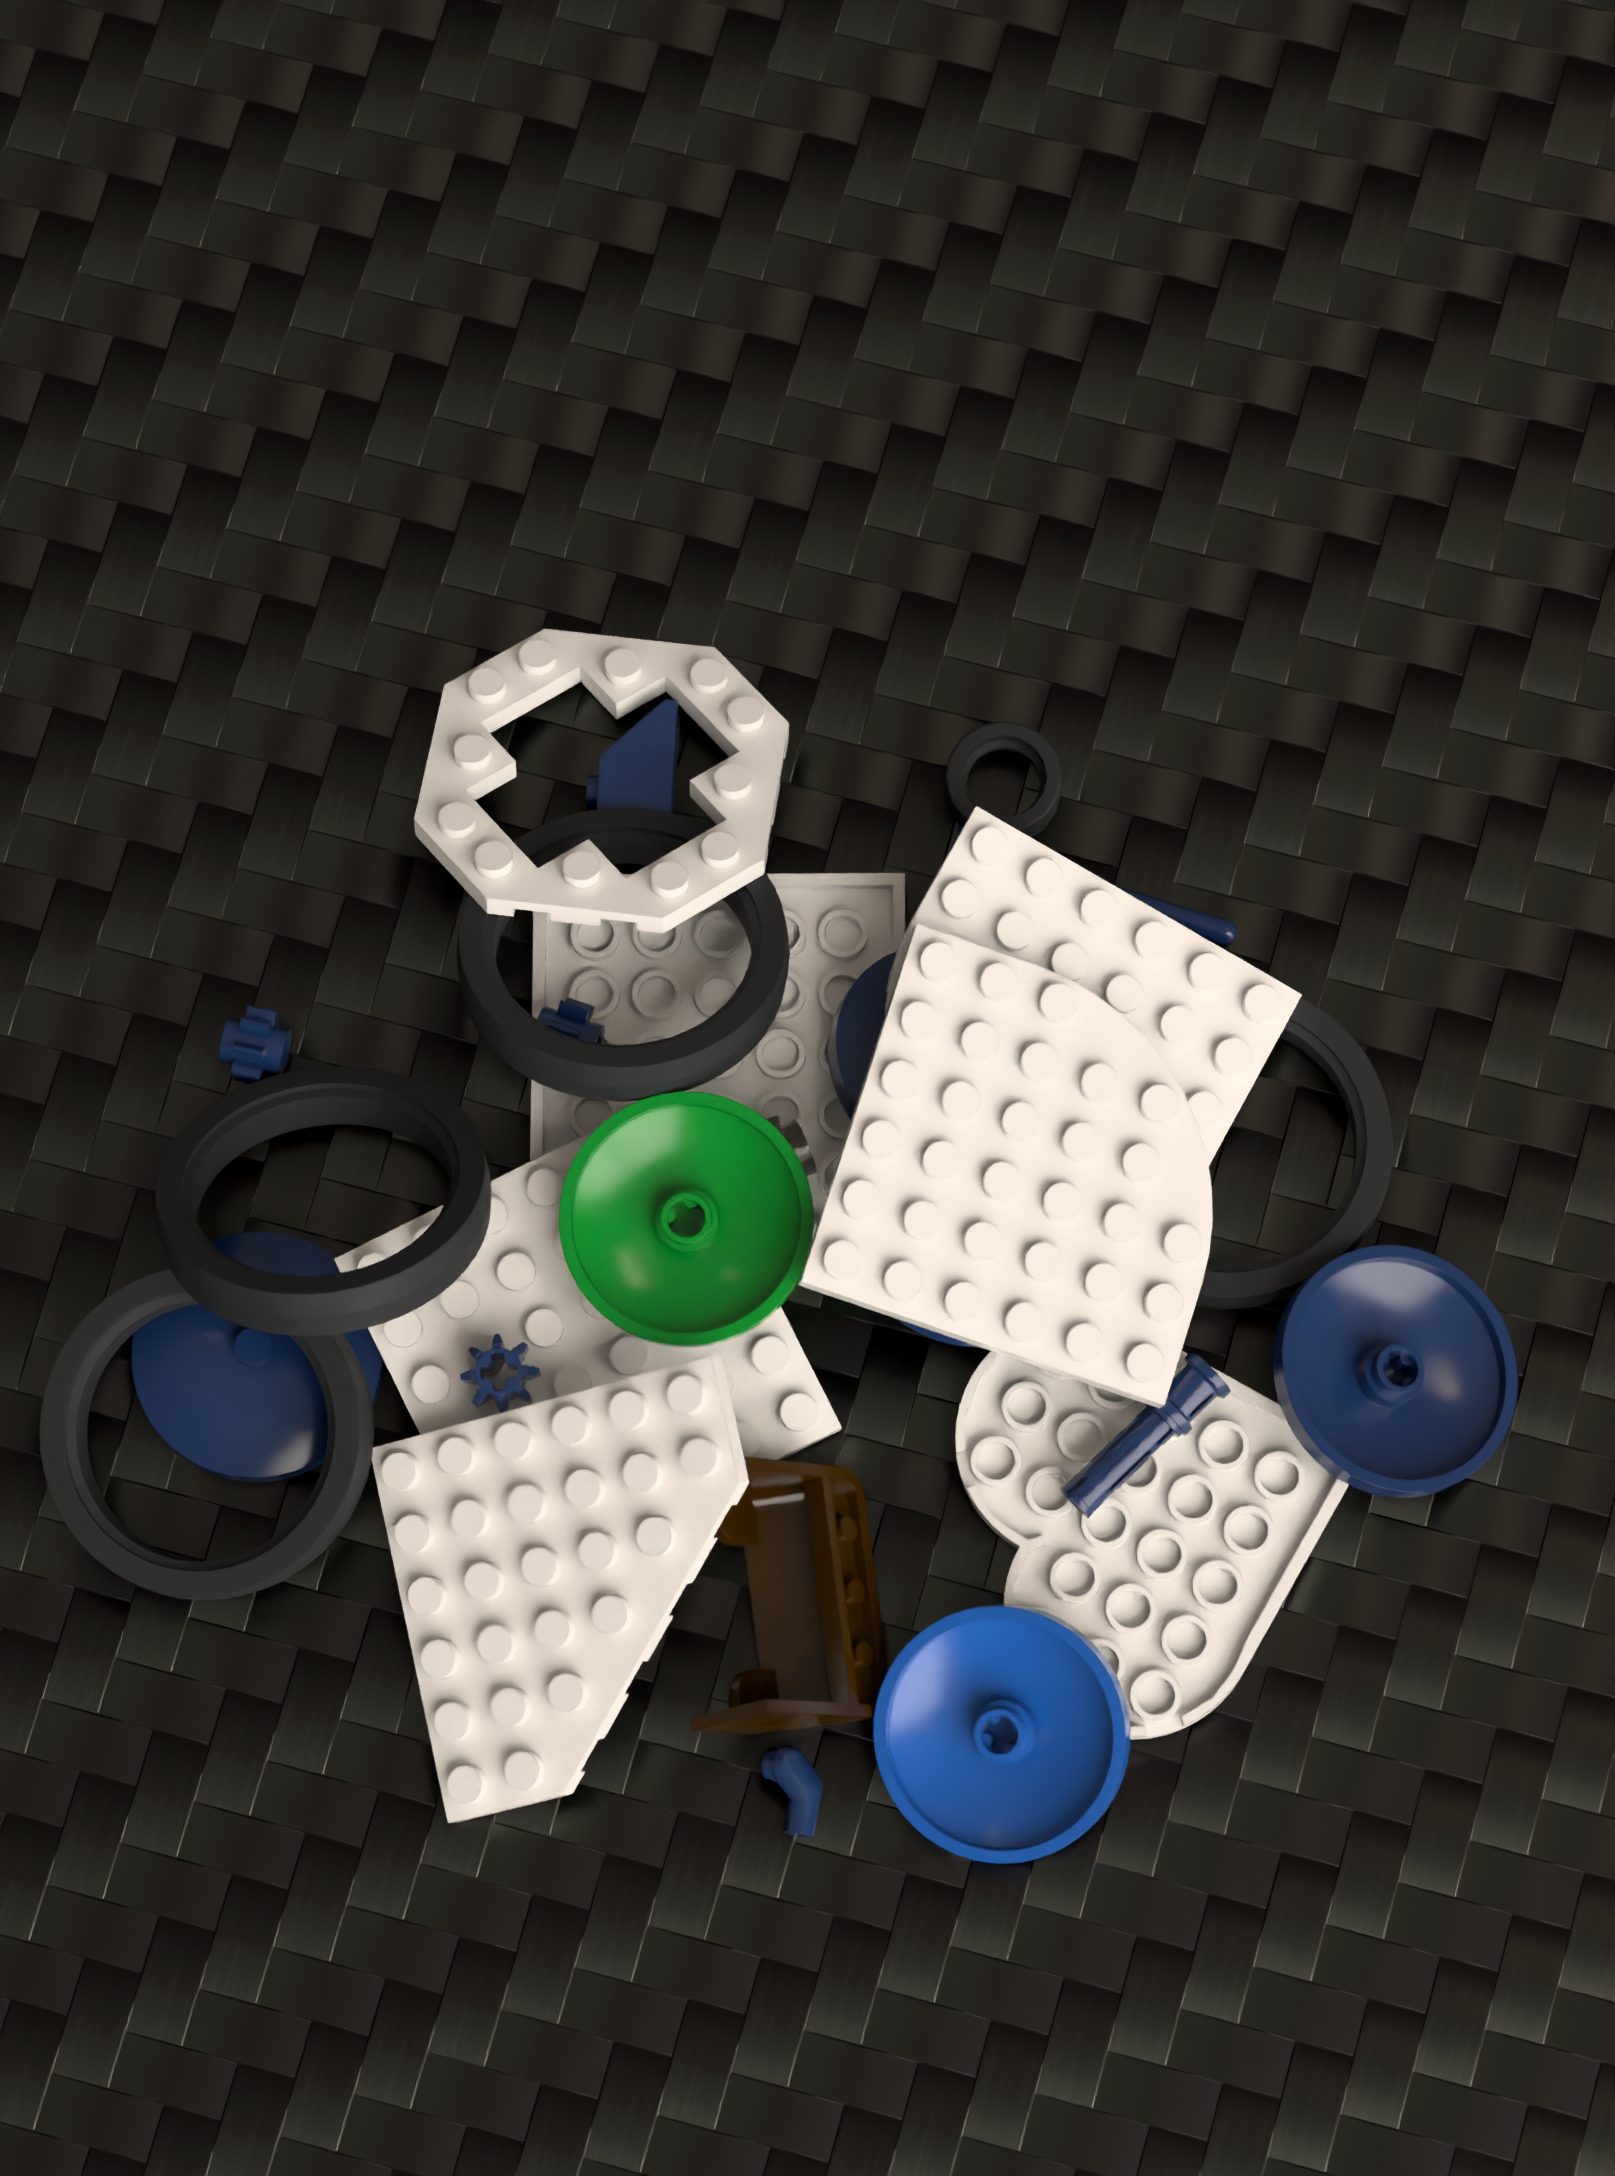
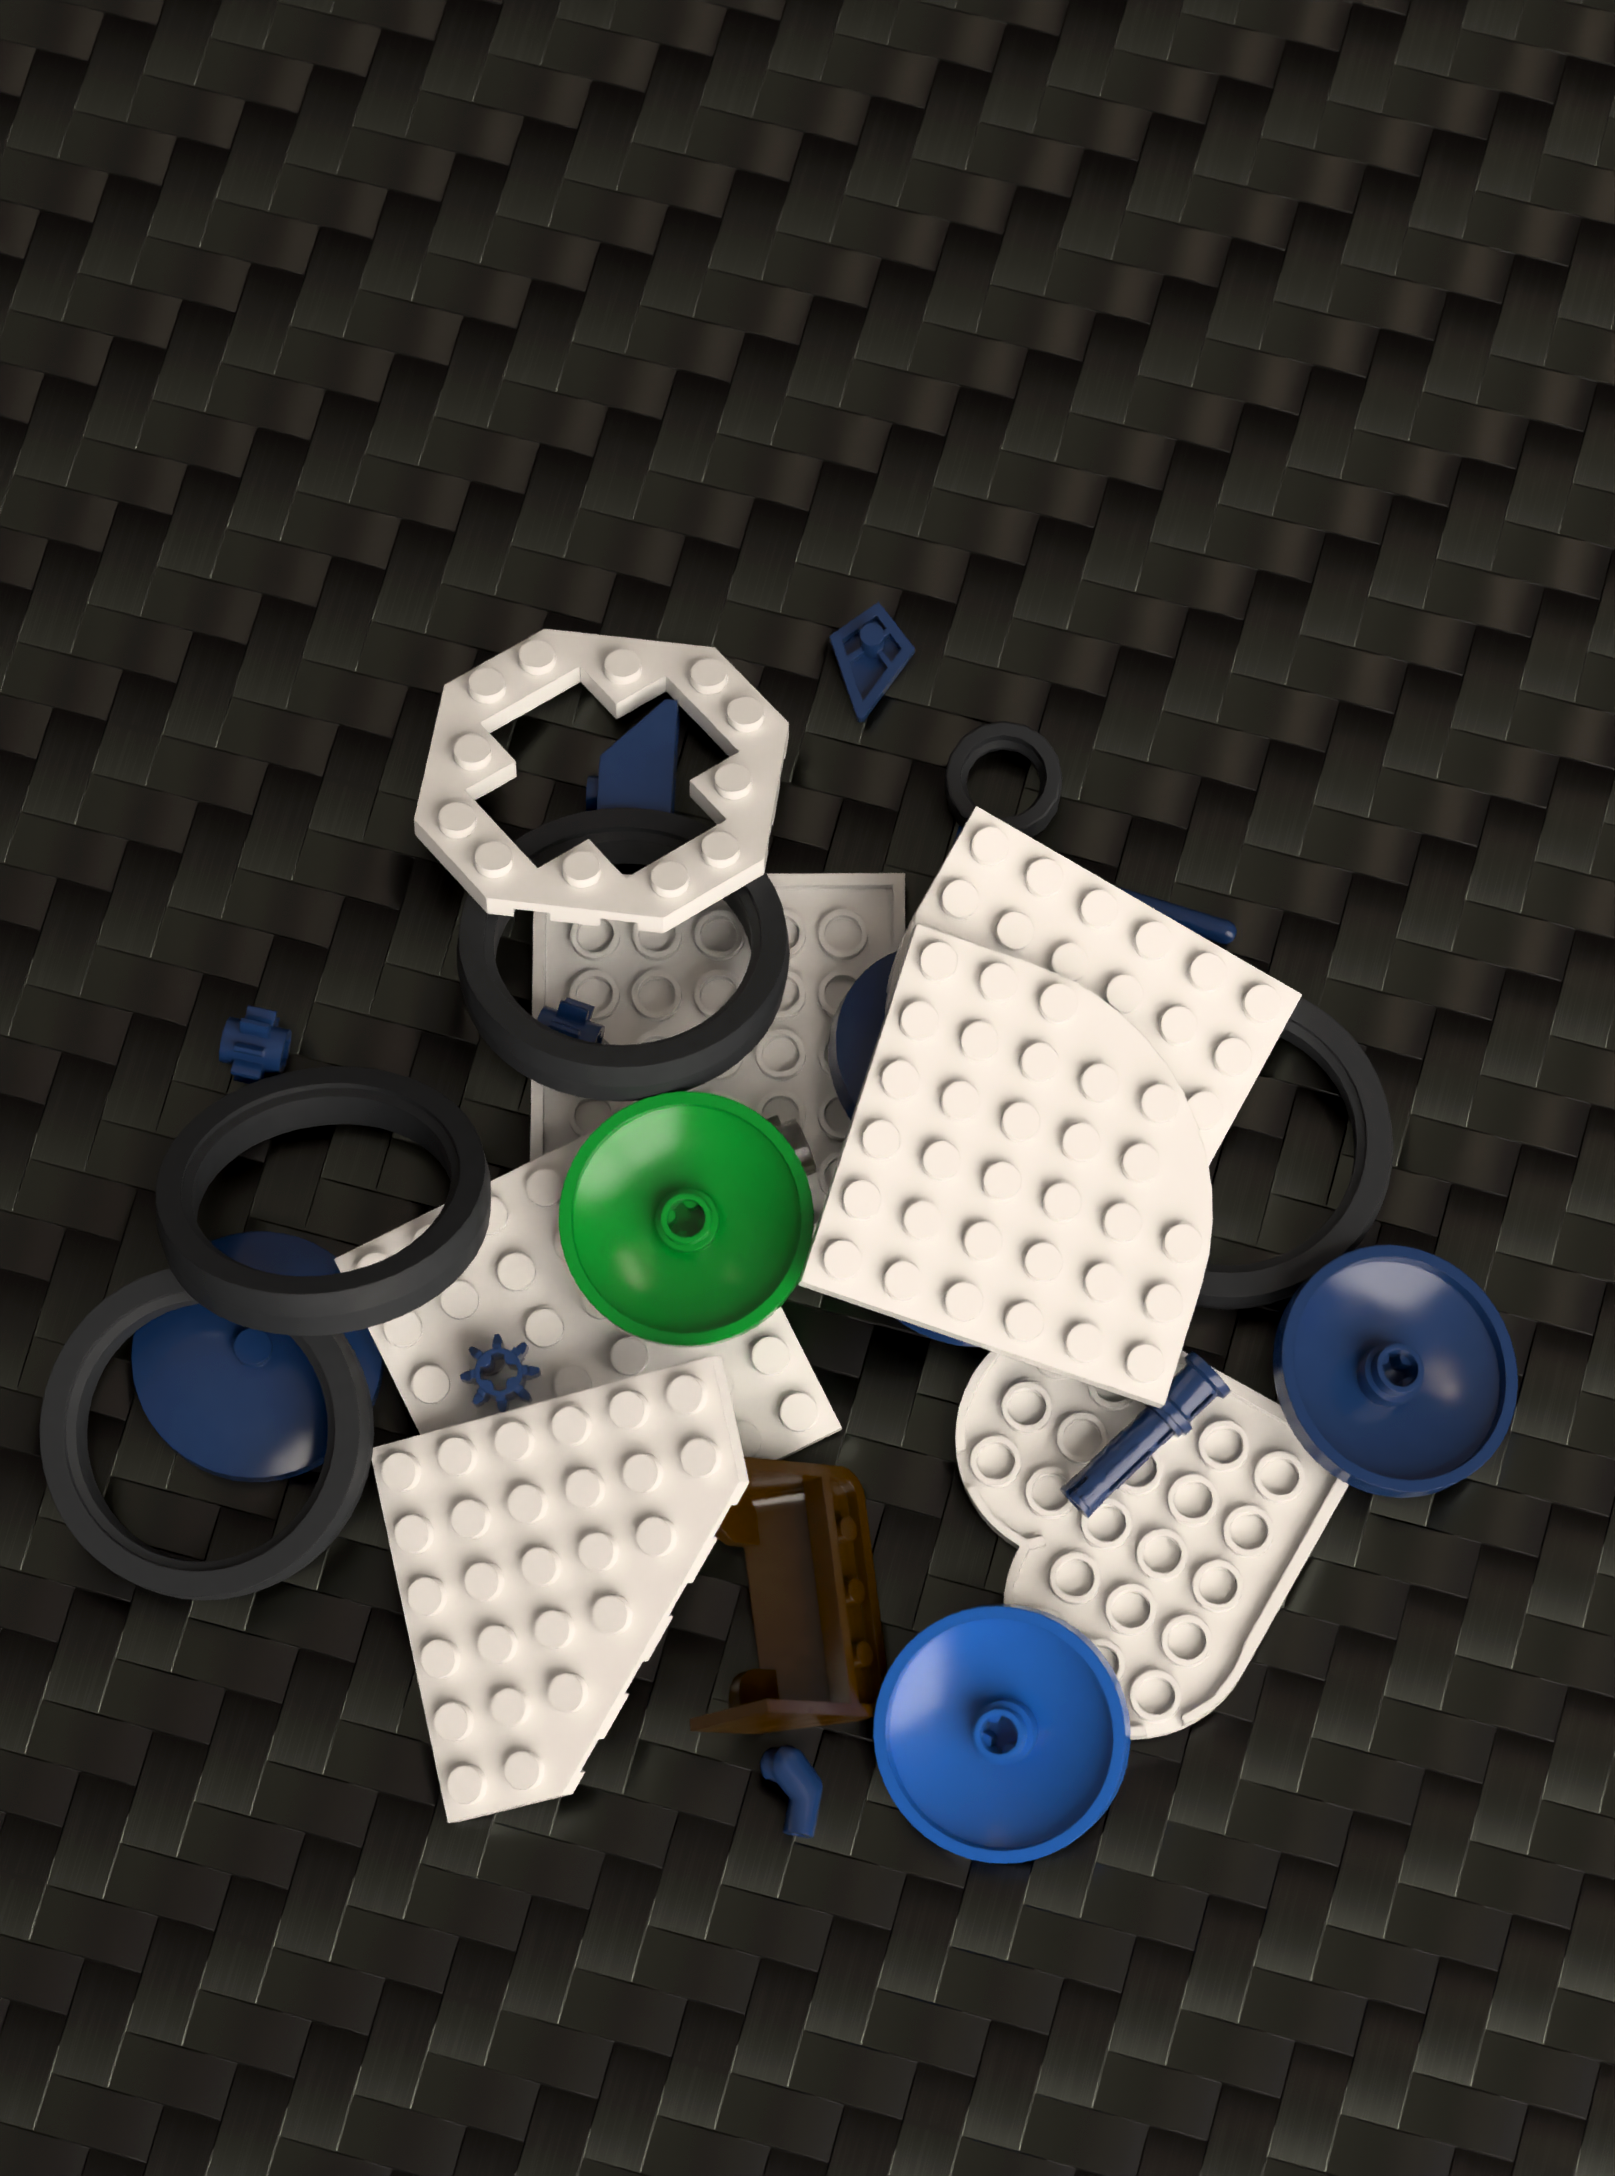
none -> dark blue piece [829,601,915,723]

